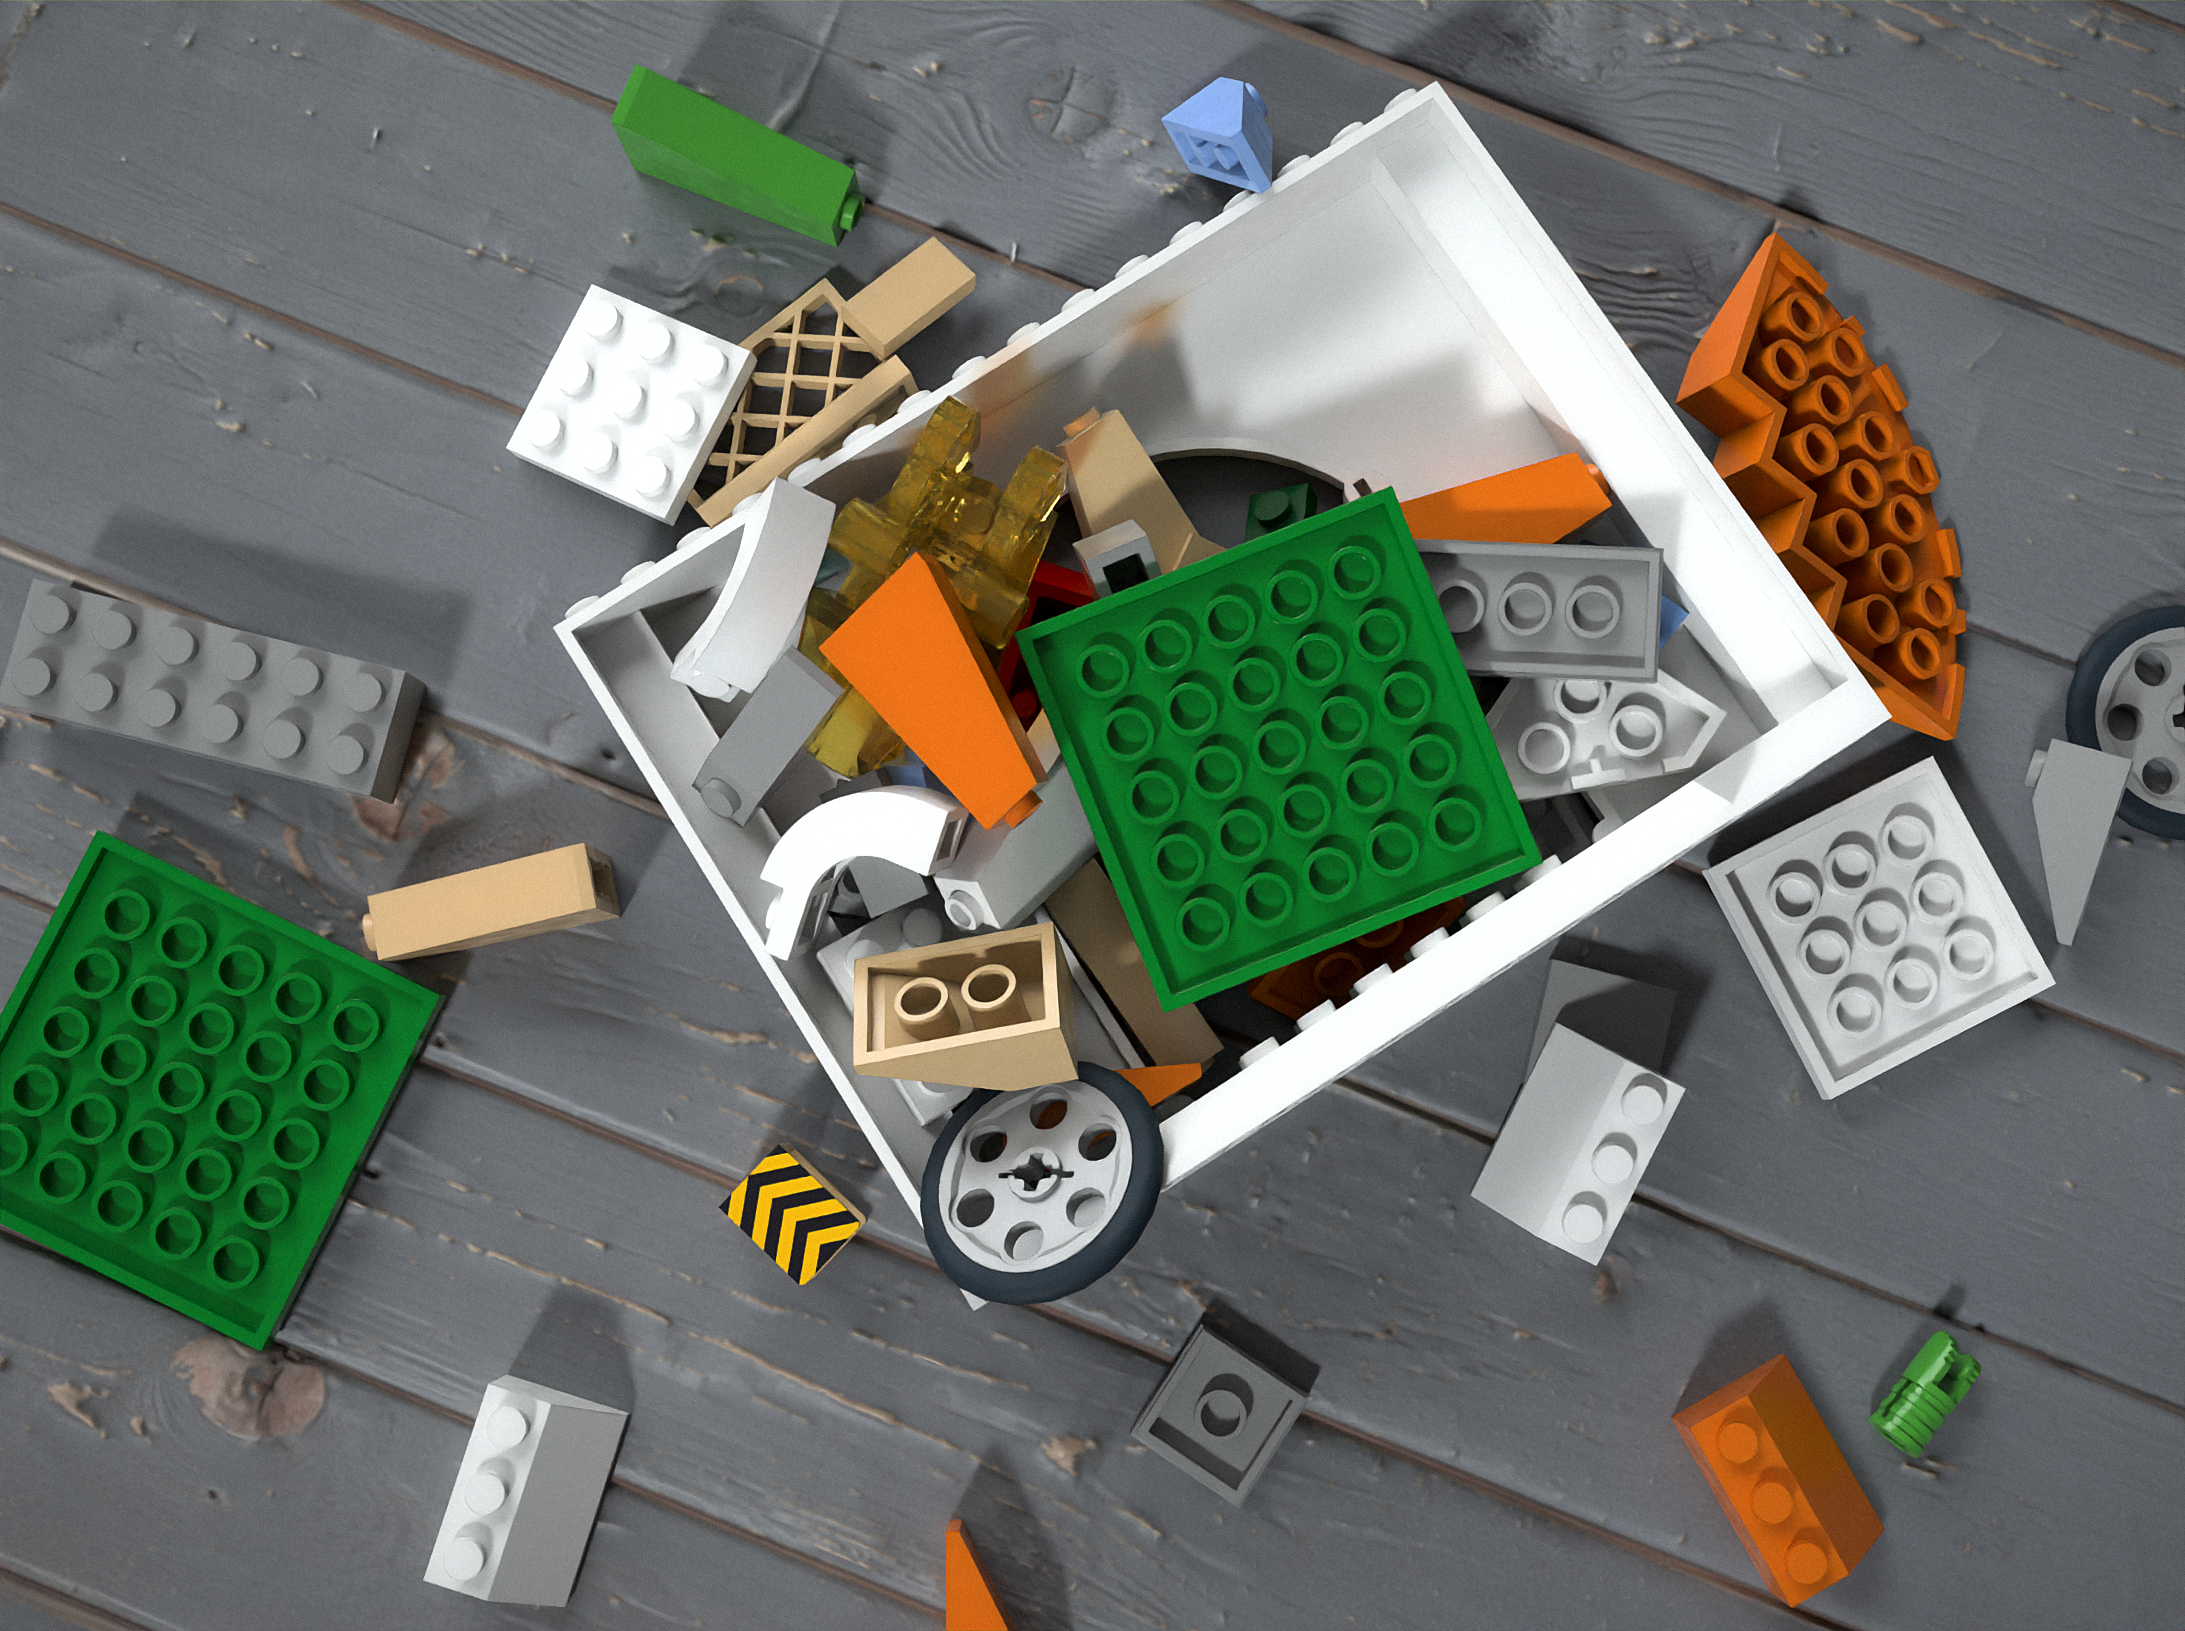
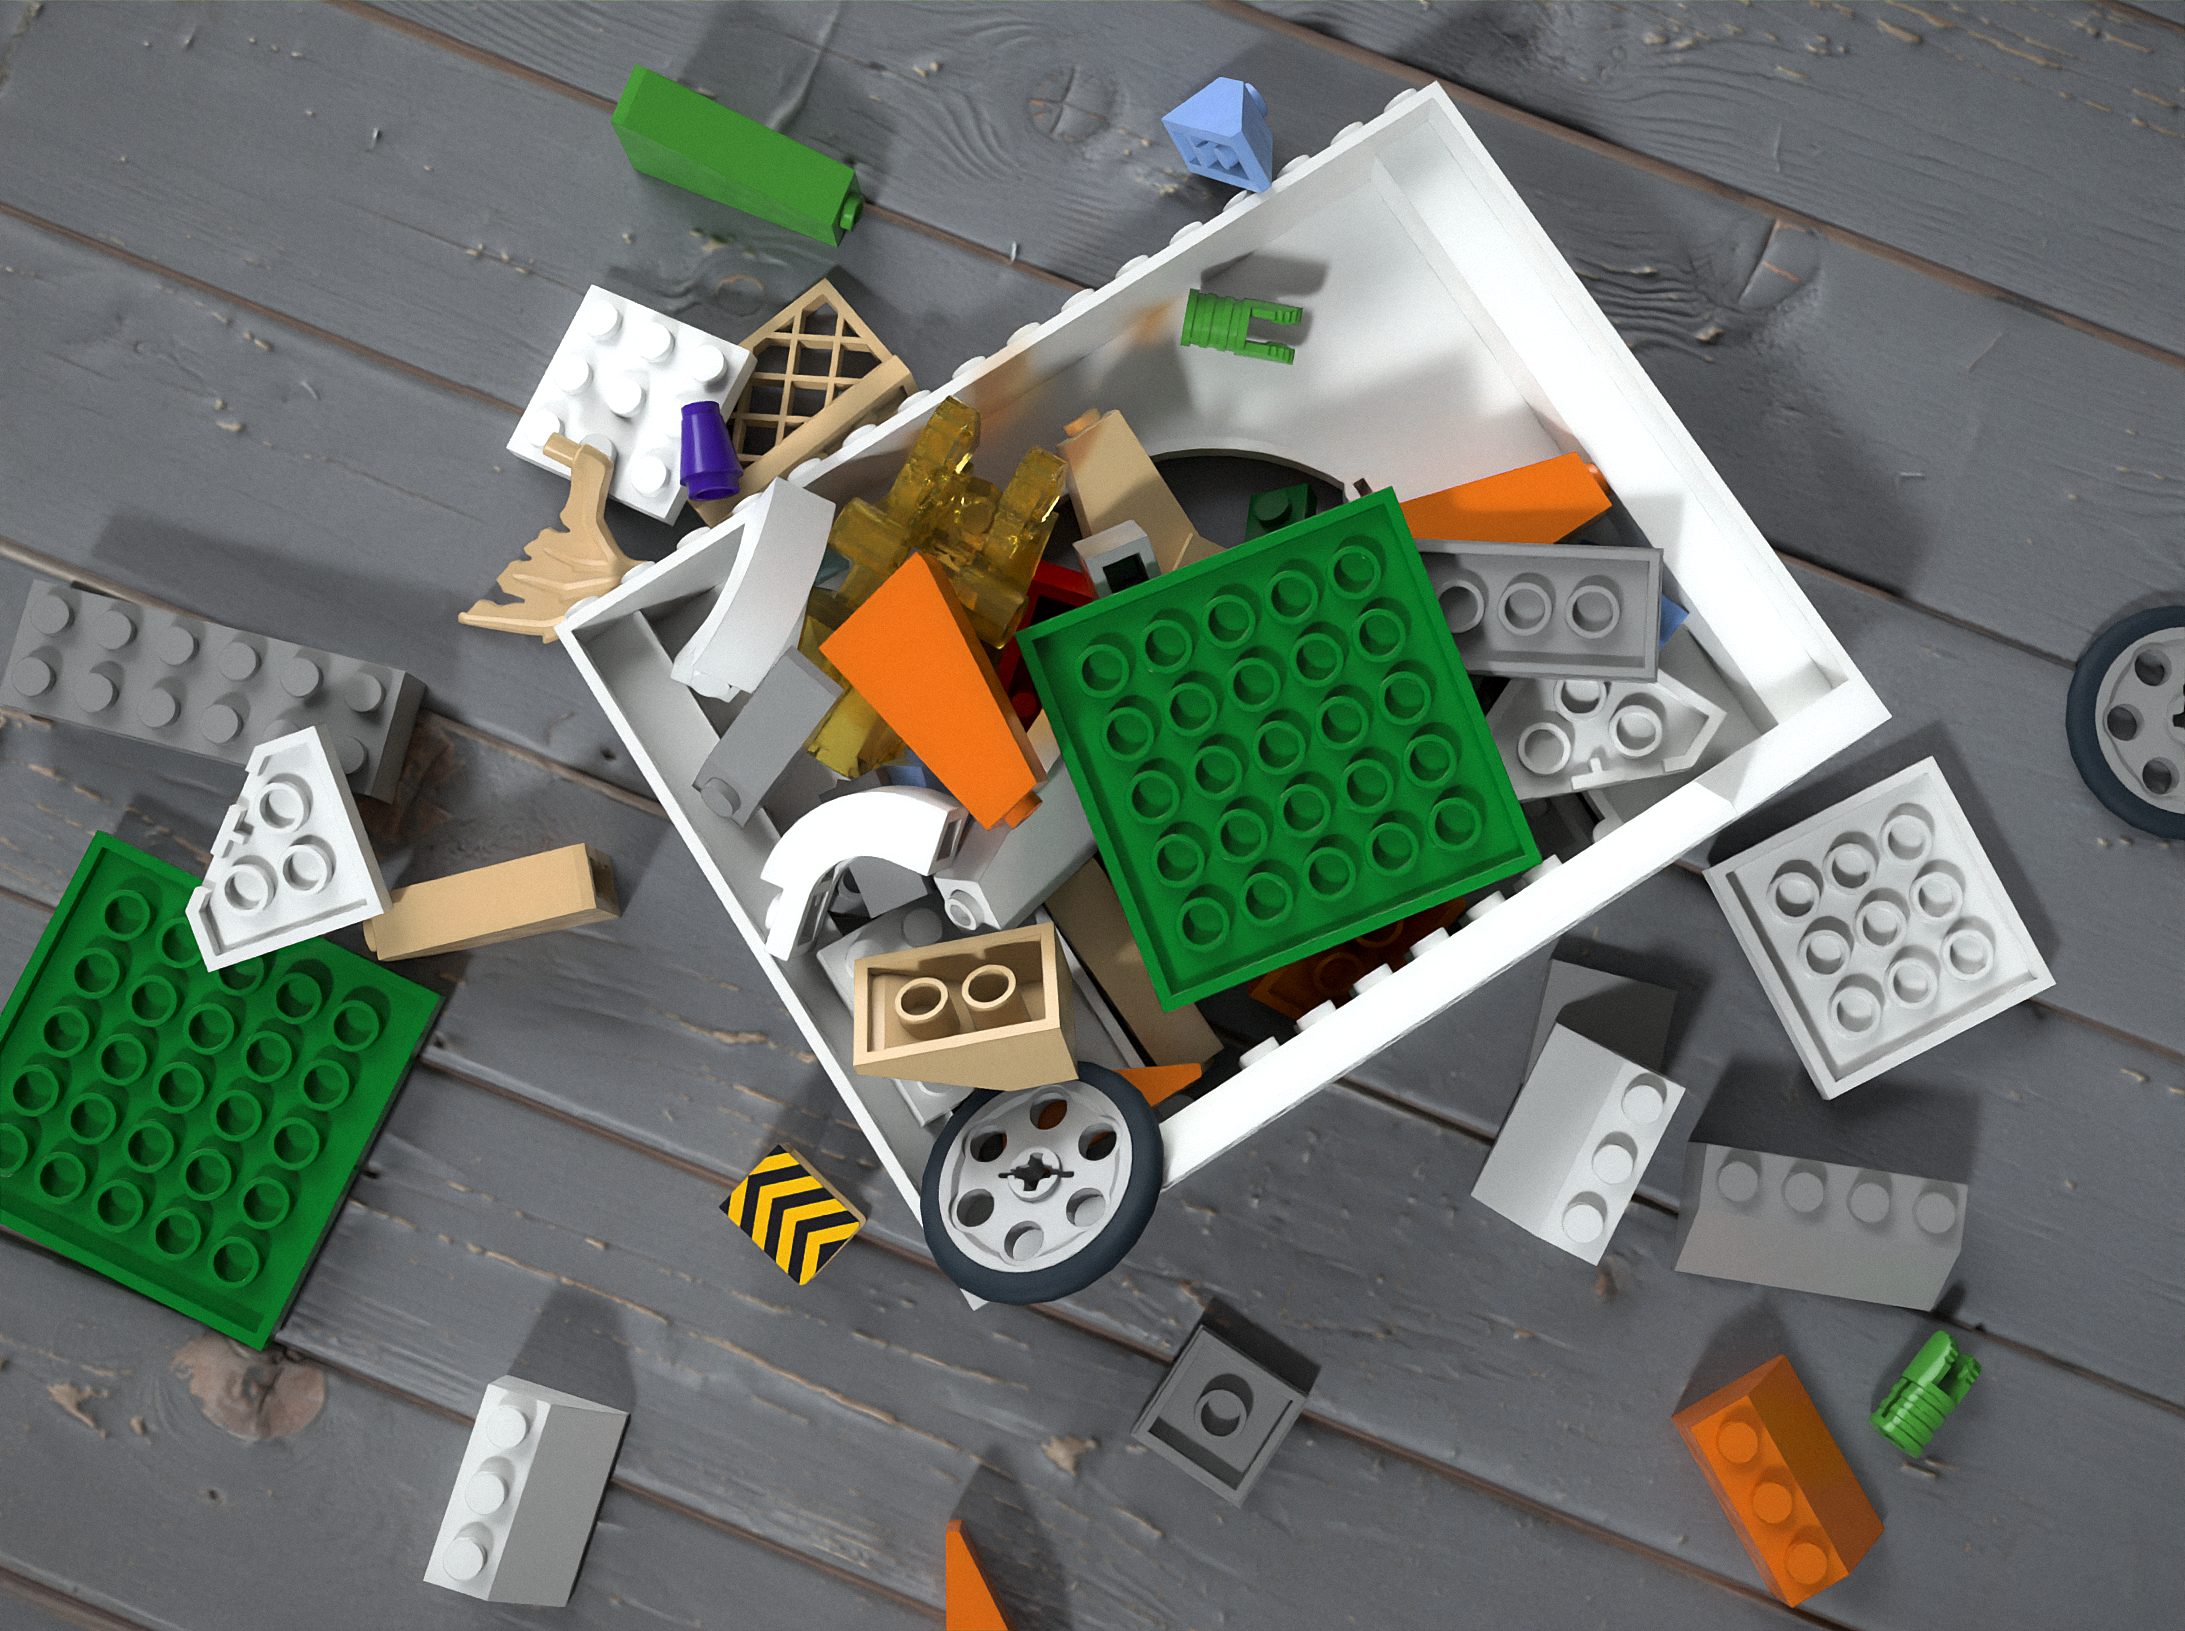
tan tile [841,236,976,359] -> none
orange brick [1675,232,1966,741] -> none
light grey slope [2025,738,2134,946] -> none
none -> white plate [185,723,394,972]
none -> tan animal [458,432,648,644]
none -> dark purple cone [679,401,744,501]
none -> bright green hinge [1180,288,1303,365]
none -> light grey slope [1671,1142,1968,1311]

